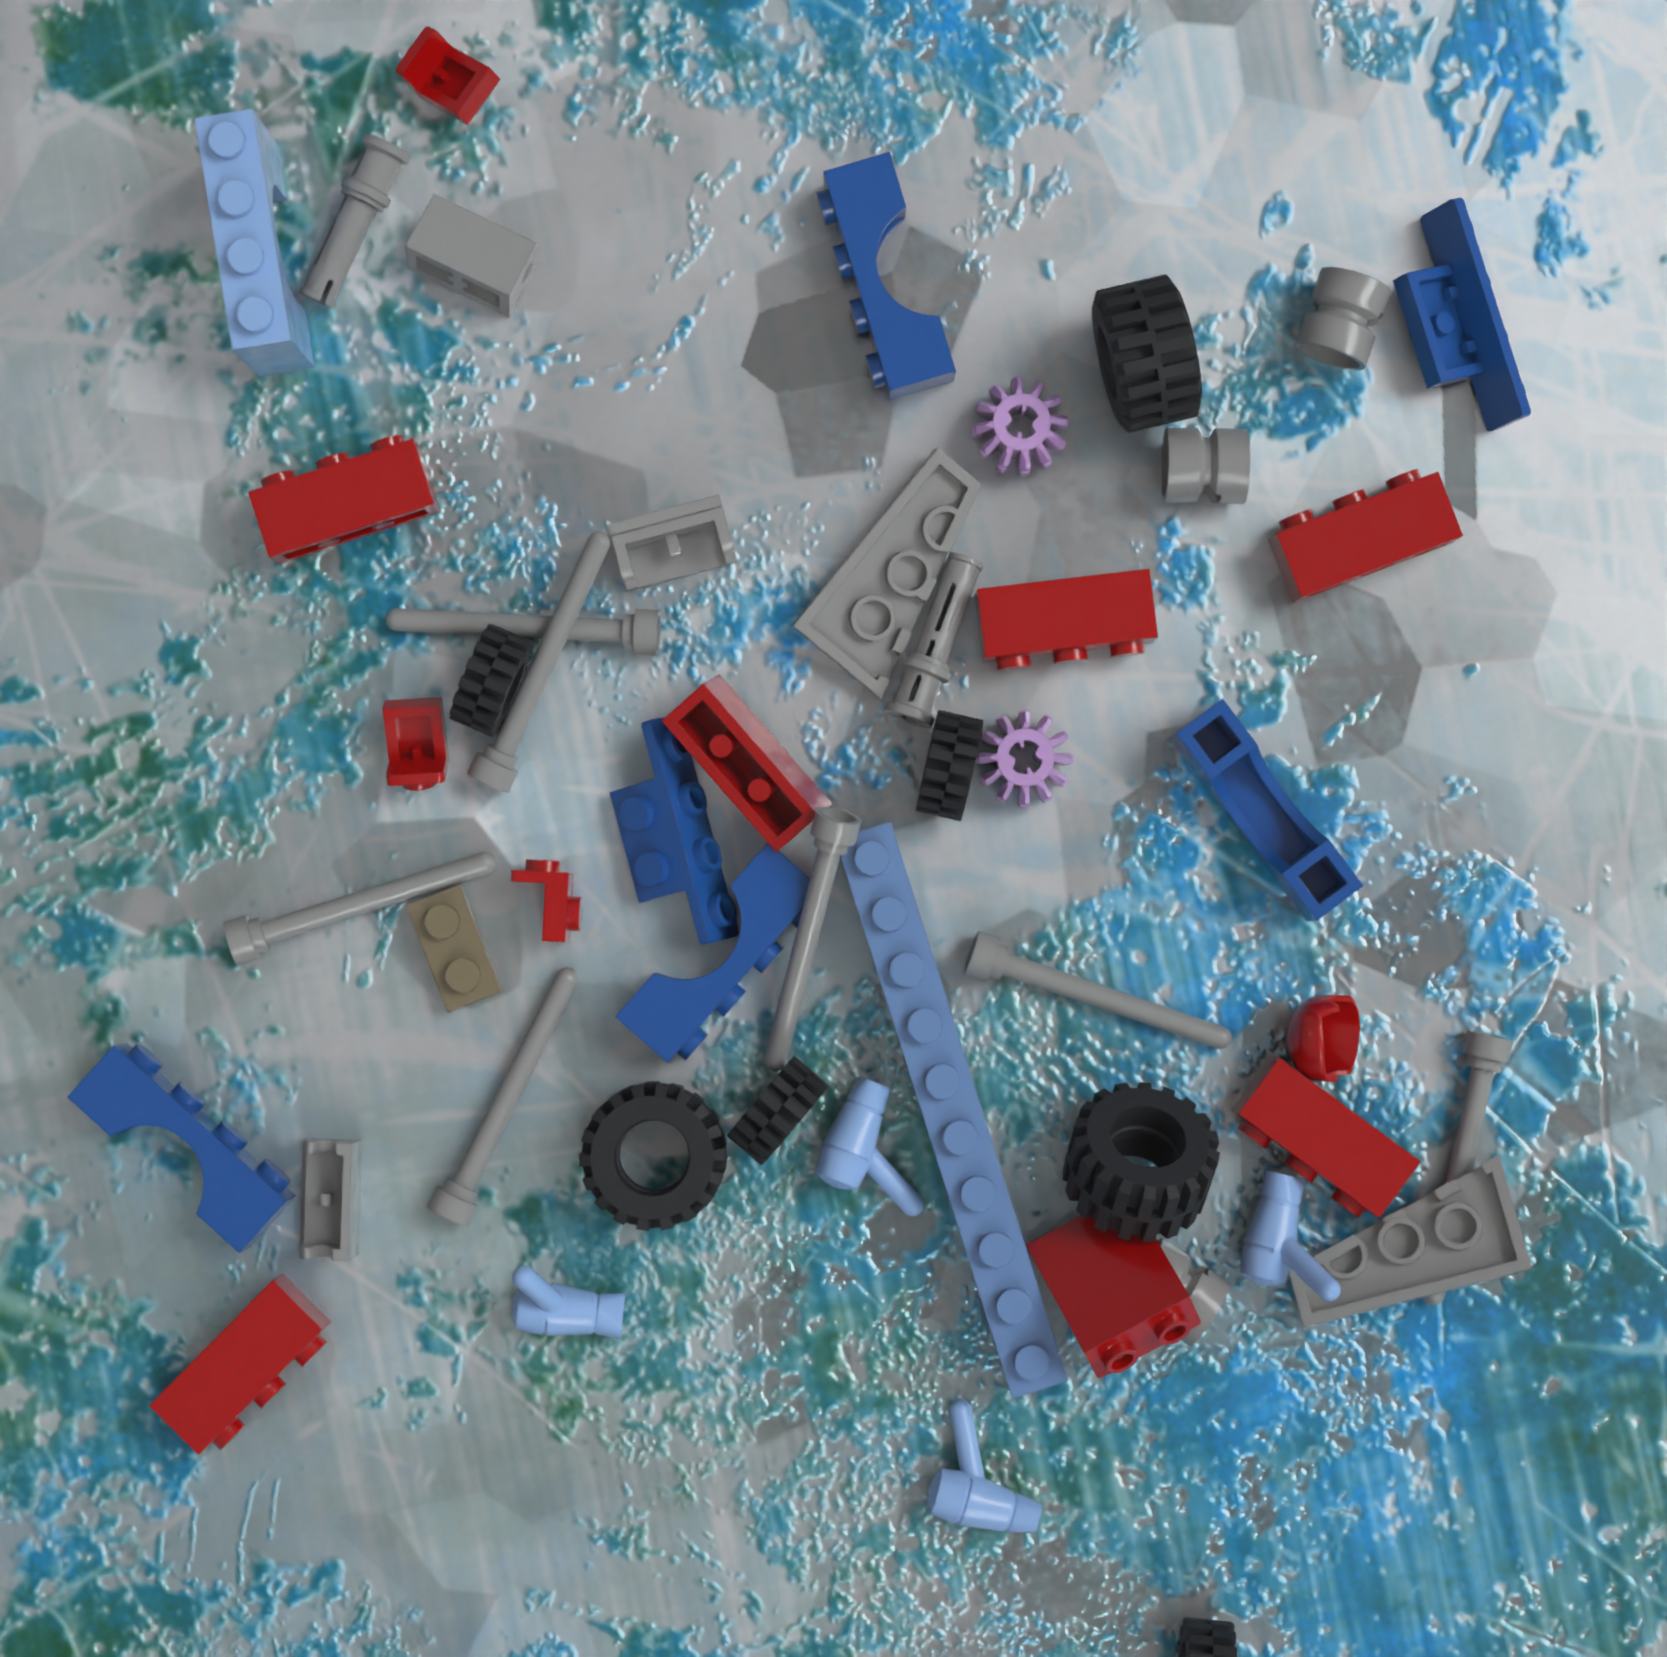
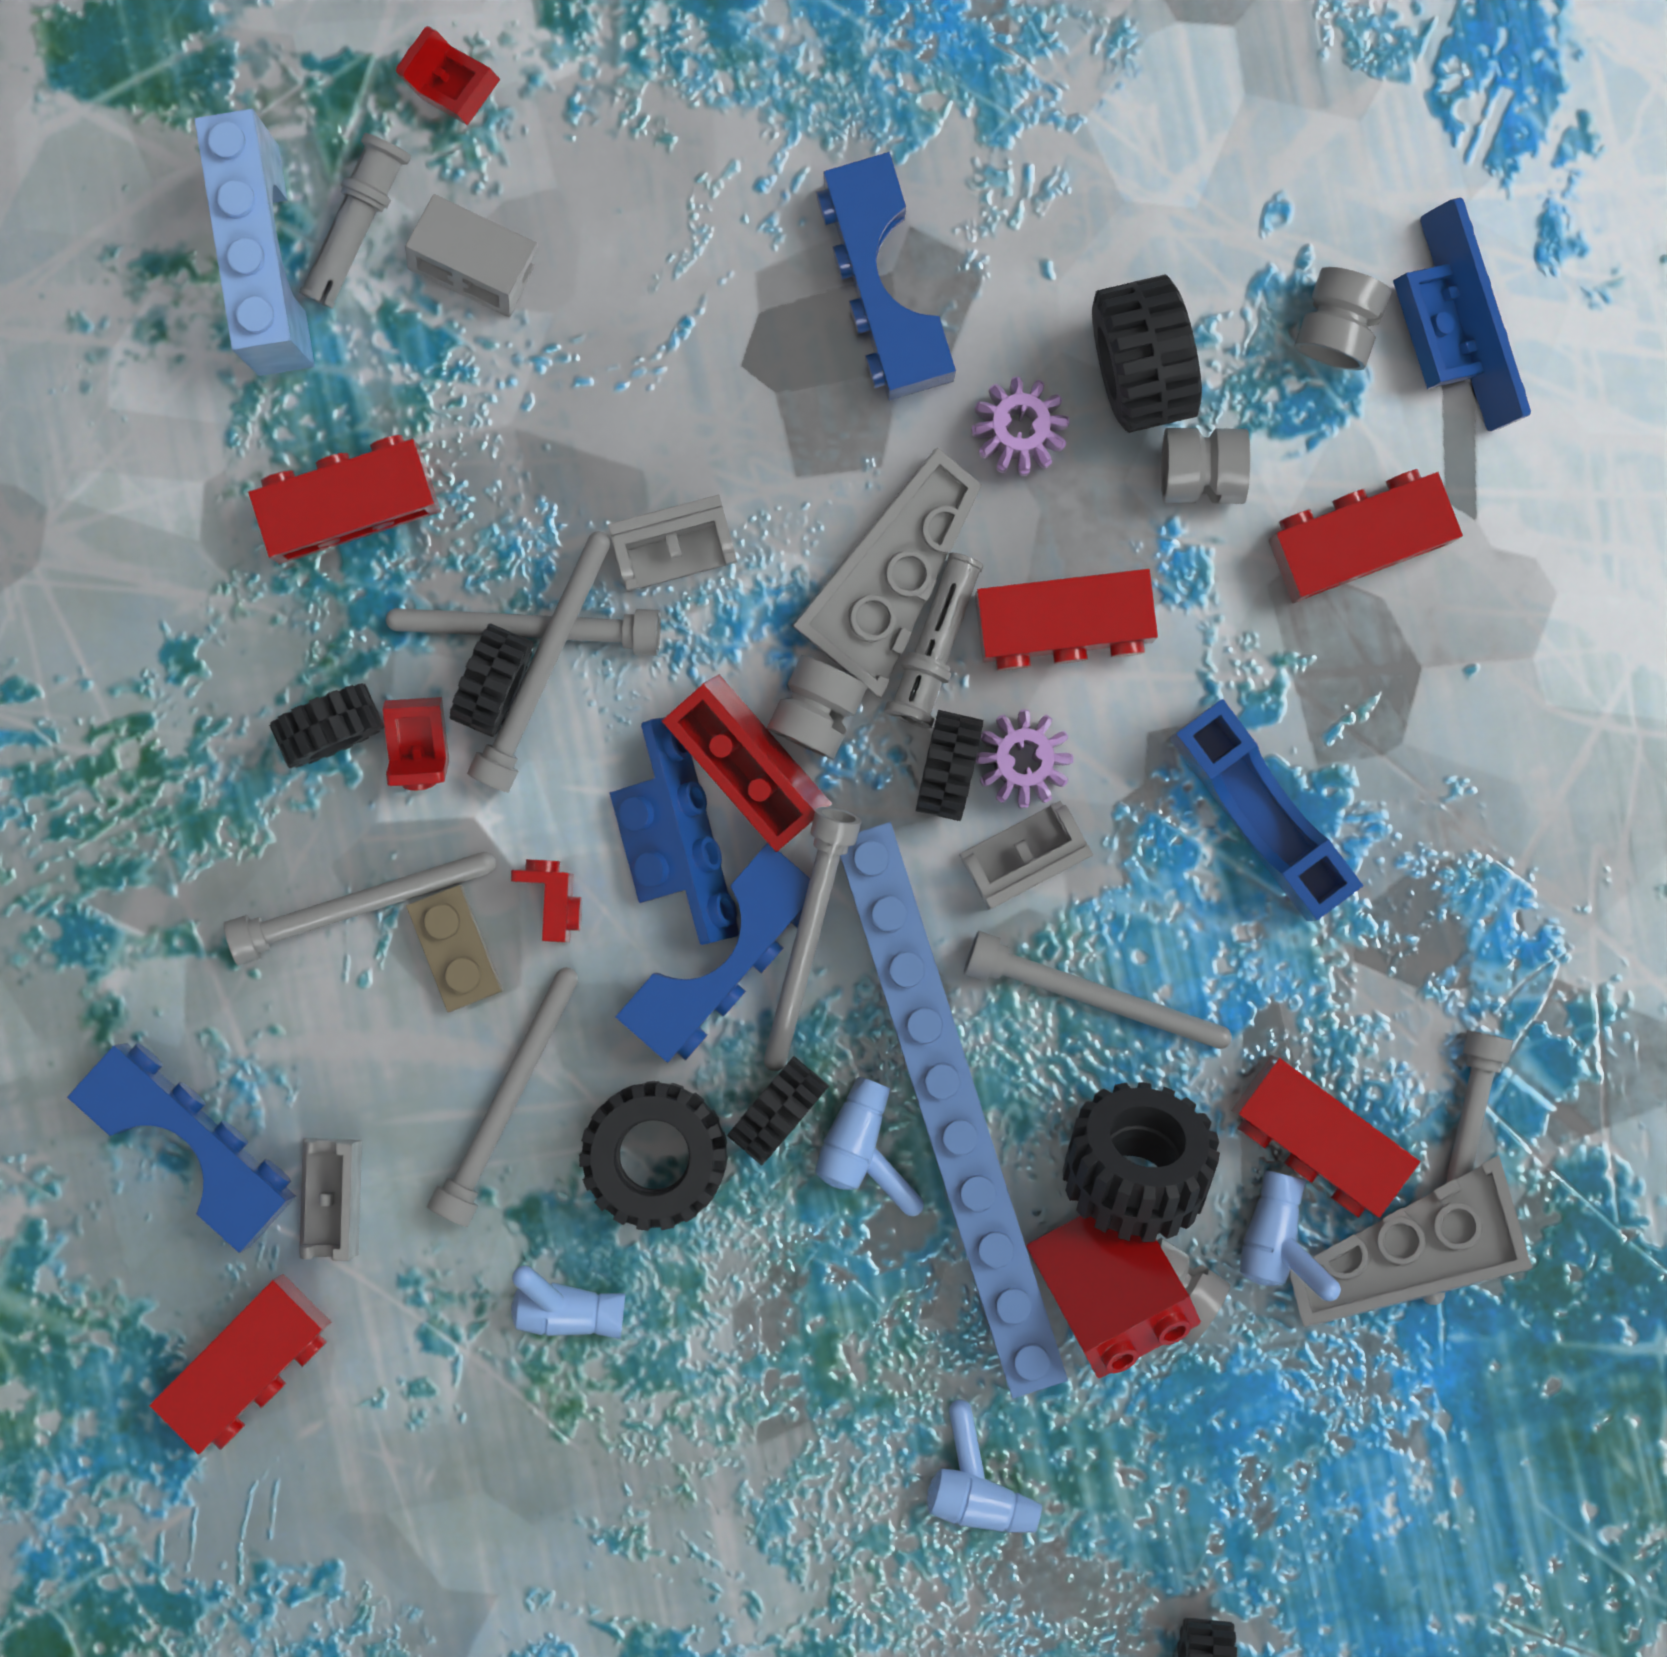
red hair [1286,995,1360,1082] -> none
none -> black tyre [269,683,384,768]
none -> light grey wheel [767,655,868,760]
none -> light grey hinge [959,801,1093,910]

